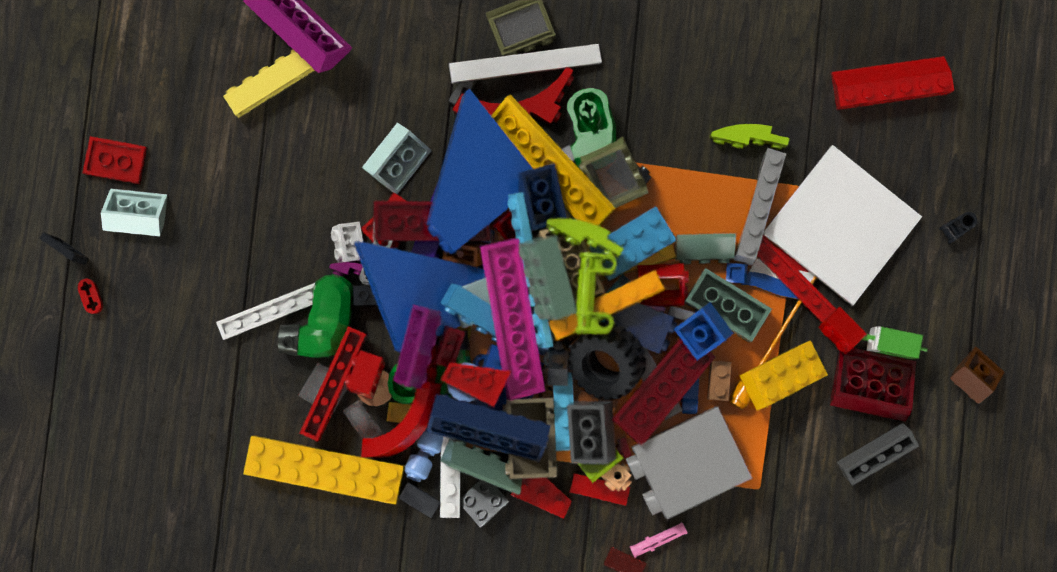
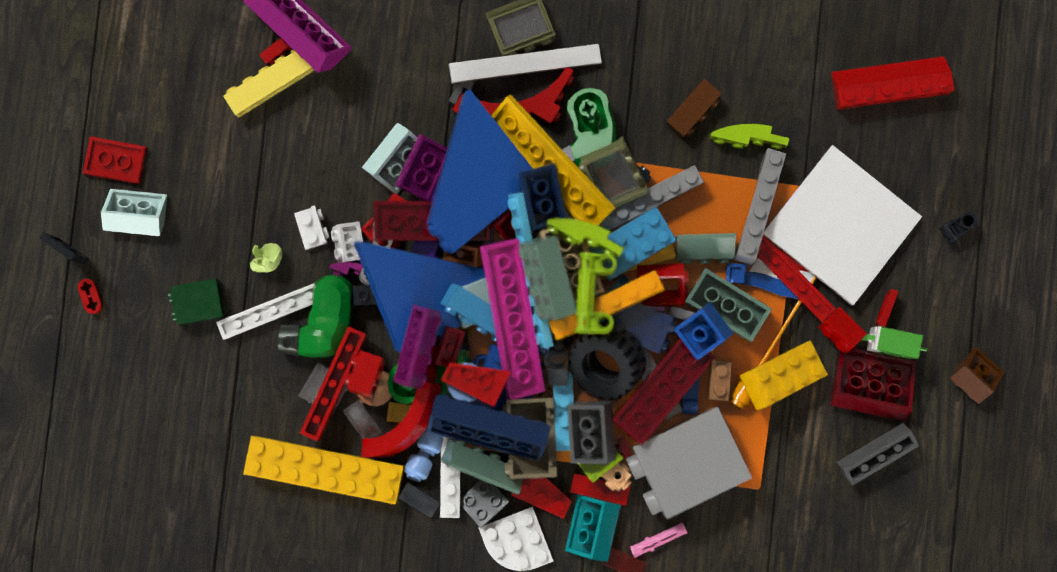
none -> dark green brick [168,278,226,325]
none -> yellowish green hair [250,243,282,273]
none -> red piece [259,38,293,66]
none -> white bracket [294,205,330,250]
none -> magenta tile [395,134,447,201]
none -> white plate [479,507,553,571]
none -> teal slope [565,494,621,562]
none -> light grey brick [599,165,703,231]
none -> reddish brown brick [666,78,722,139]
none -> red tile [875,289,899,327]

